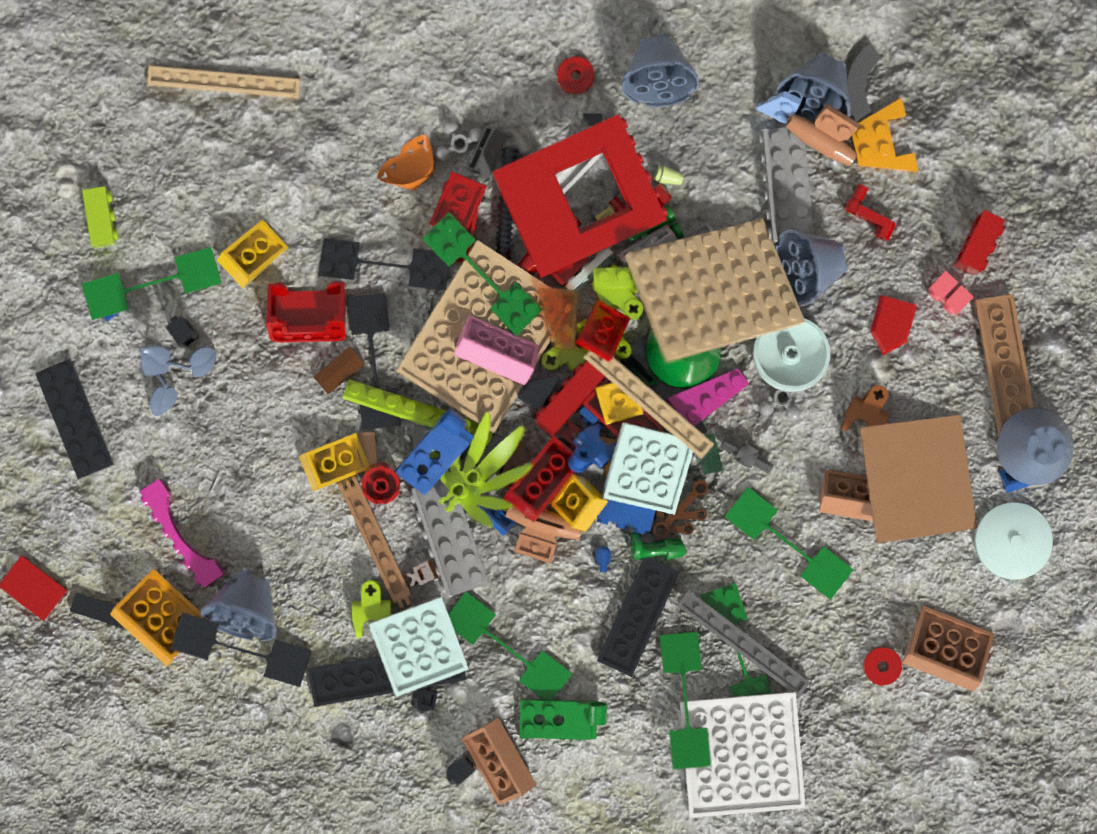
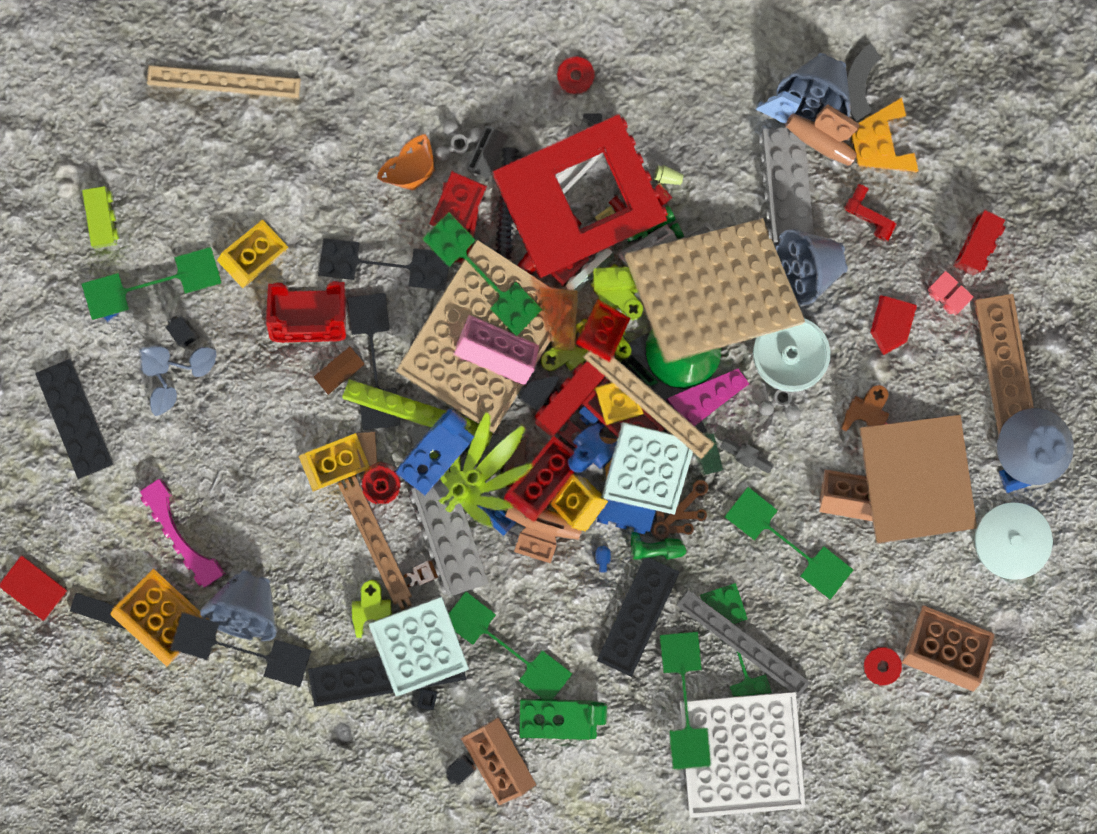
sand blue cone [622,34,699,107] -> none

